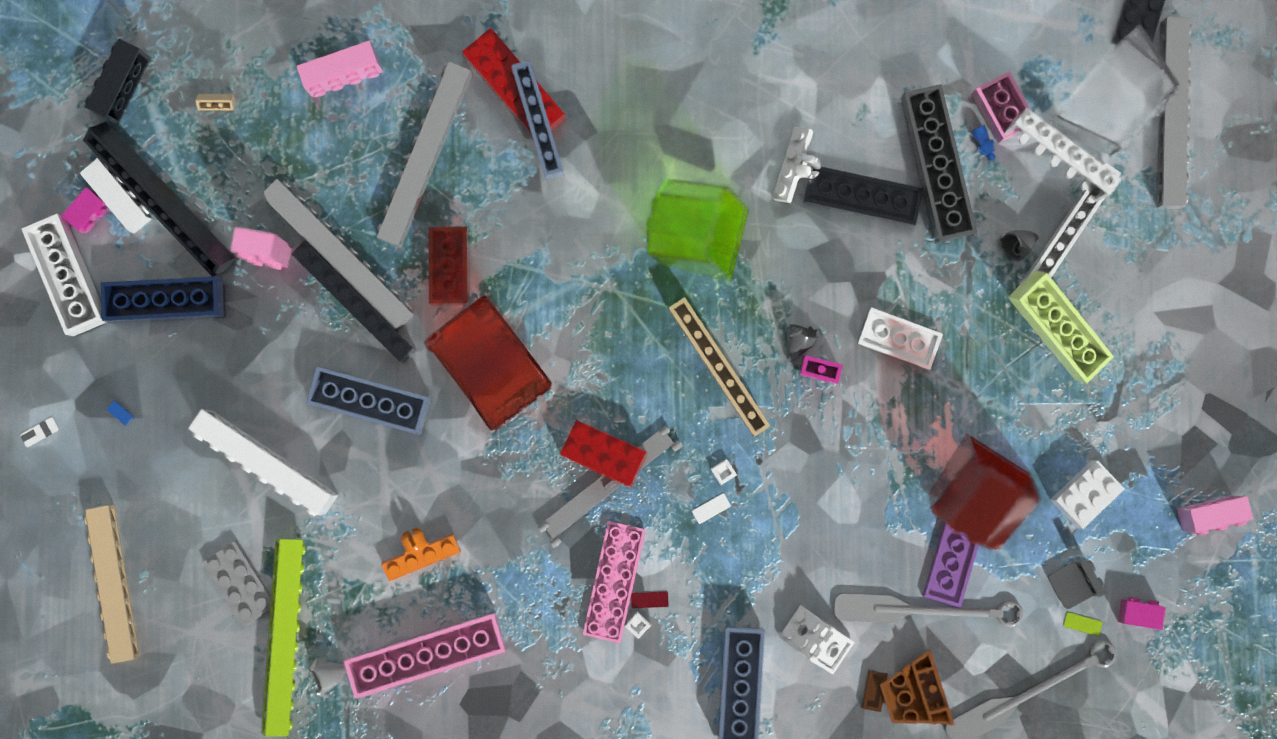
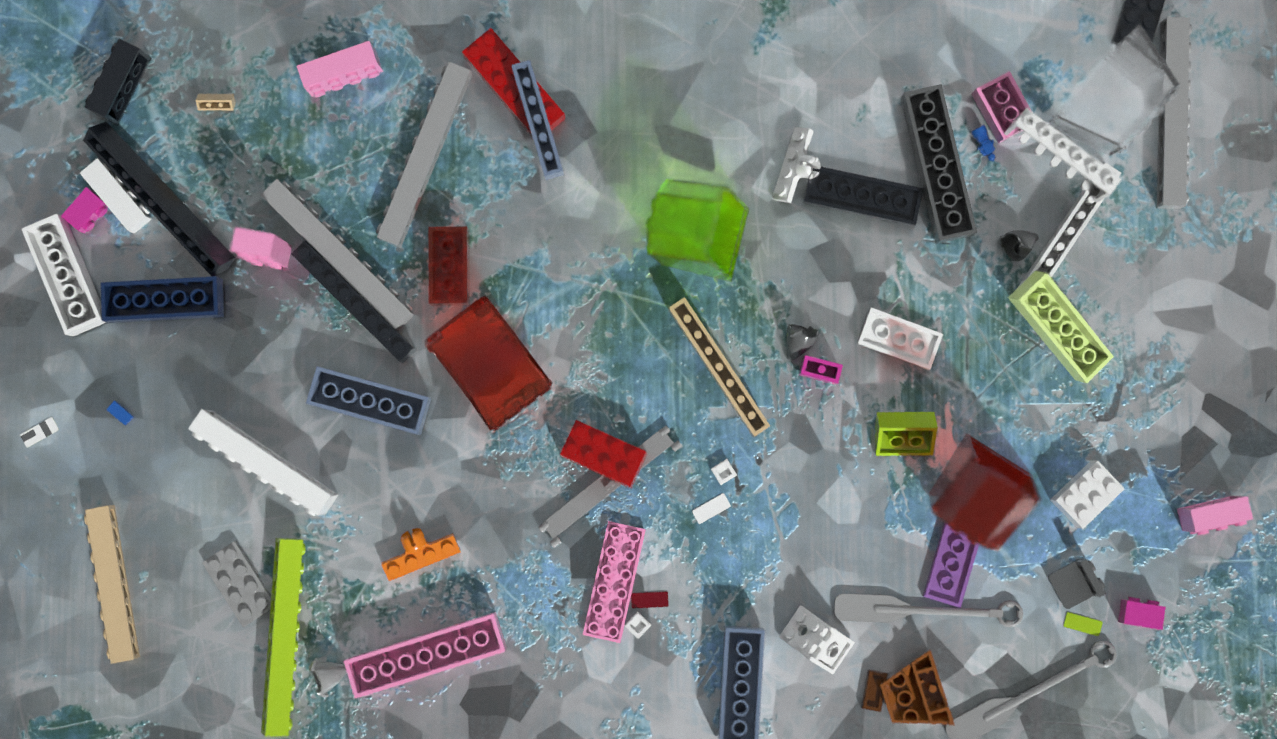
none -> lime slope [875,412,938,456]

